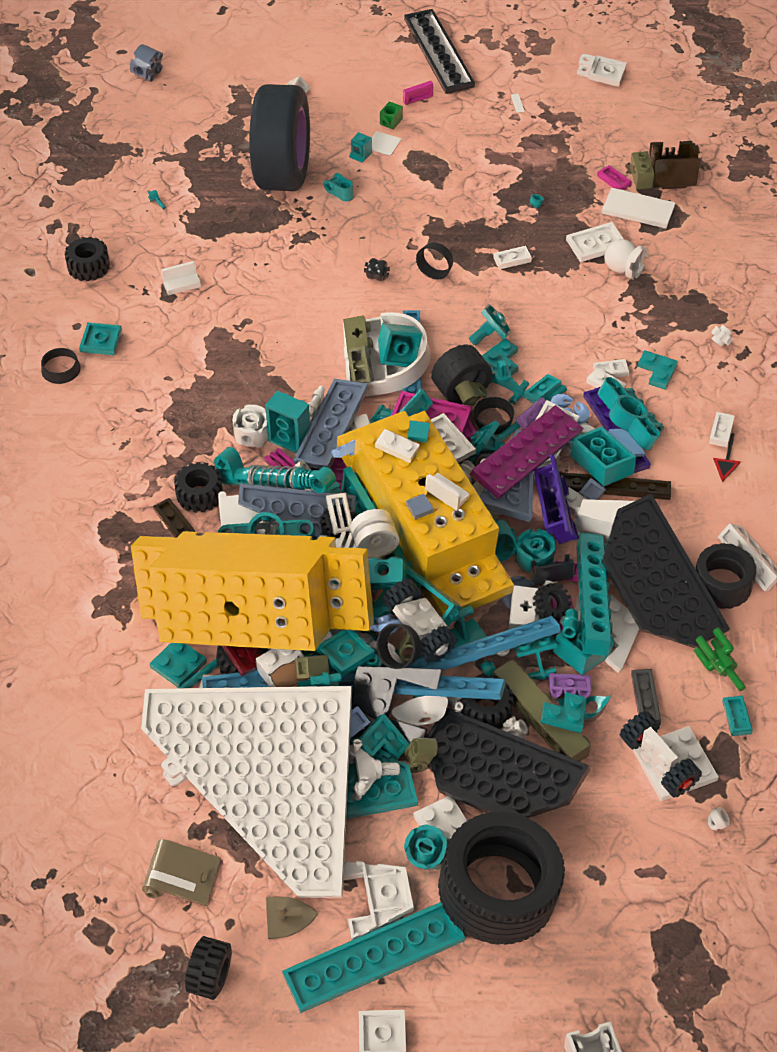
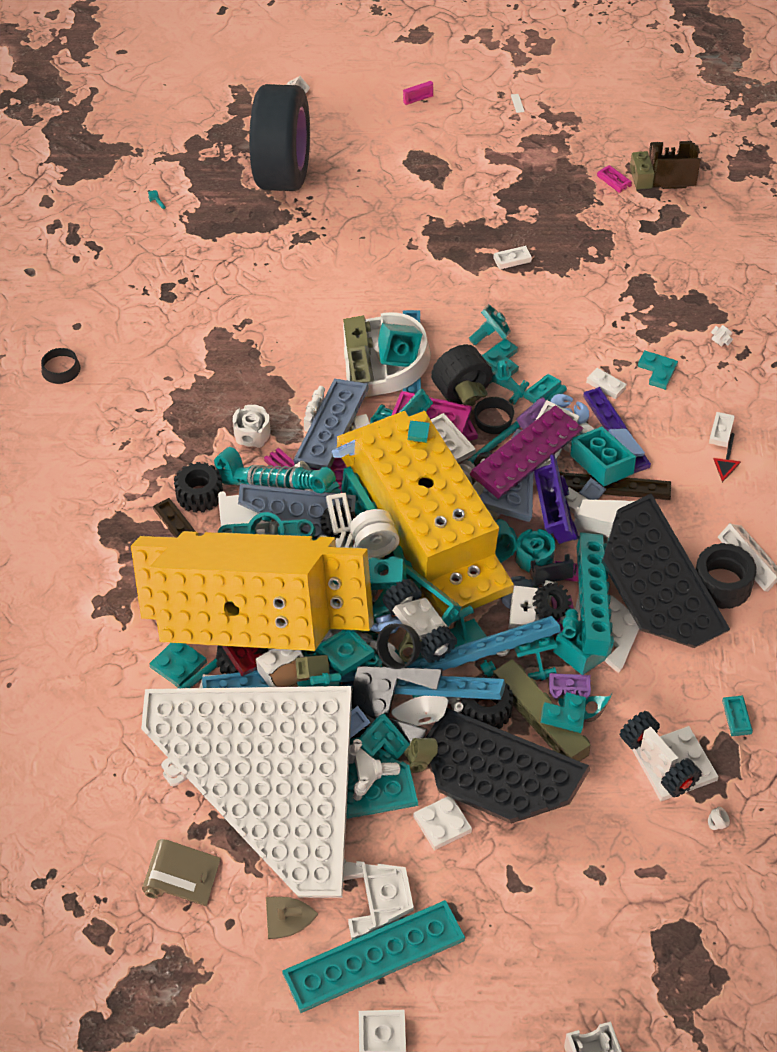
black tyre [64,237,110,281] -> none
teal plate [79,322,122,355] -> none
sand blue brick [130,44,163,82] -> none
white panel [161,261,201,295] -> none
black tyre [185,936,232,1000] -> none
teal brick [265,391,310,453] -> none
teal piece [323,173,354,202] -> none
teal window [349,132,372,163] -> none
black piece [364,258,390,281] -> none
white sticker [372,131,402,156] -> none
white plate [375,429,420,463] -> none
green brick [380,101,403,130] -> none
black piece [404,9,475,94] -> none
teal brick [404,824,450,870] -> none
sand blue tile [406,494,433,520] -> none
black tyre [416,242,454,280] -> none
white panel [425,473,469,511] -> none
black tyre [438,812,565,945] -> none
teal piece [469,421,506,458] -> none
white gear [502,717,528,739] -> none
teal hinge [530,194,544,208] -> none
white plate [566,222,623,262] -> none
white plate [577,54,627,87] -> none
white tile [593,359,629,378] -> none
teal piece [598,377,664,450] -> none
white tile [602,188,675,229] -> none
white tile [604,239,649,280] -> none
dark grey tile [631,669,661,725] -> none
green plant [693,627,746,692] -> none

